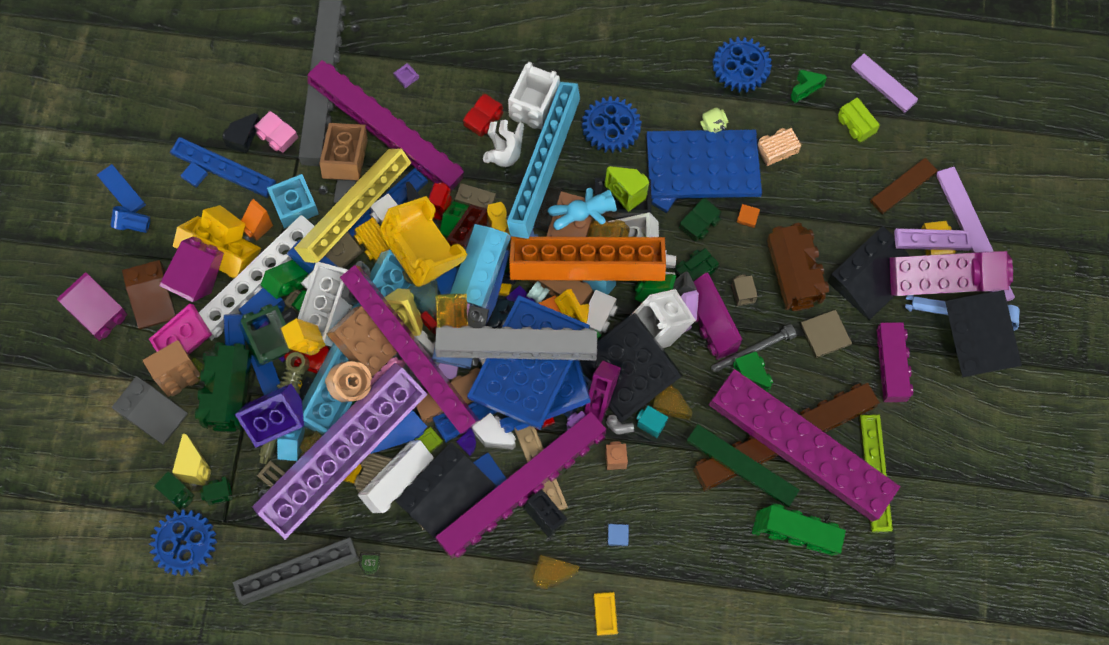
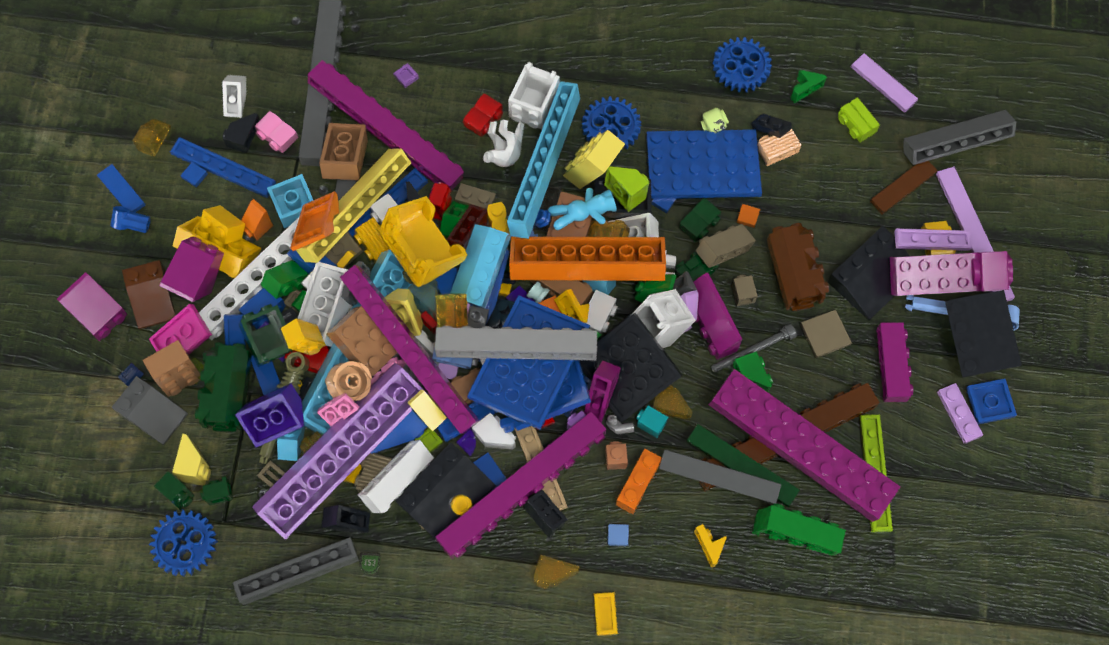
none -> dark blue plate [118,363,144,386]
none -> clear yellow slope [133,119,171,157]
none -> white slope [222,75,246,118]
none -> orange slope [290,191,339,251]
none -> bright pink slope [317,393,359,426]
none -> black slope [322,505,370,533]
none -> yellow tile [337,250,356,269]
none -> light yellow tile [407,389,447,431]
none -> yellow tile [451,495,472,516]
none -> blue plate [535,209,551,228]
none -> light yellow brick [563,130,625,189]
none -> orange arch [616,449,662,514]
none -> dark grey tile [659,449,782,504]
none -> yellow slope [694,524,727,568]
none -> dark tan brick [696,224,756,268]
none -> black plate [751,114,792,138]
none -> dark grey brick [903,110,1016,165]
none -> lavender plate [937,383,983,444]
none -> blue plate [966,379,1017,424]

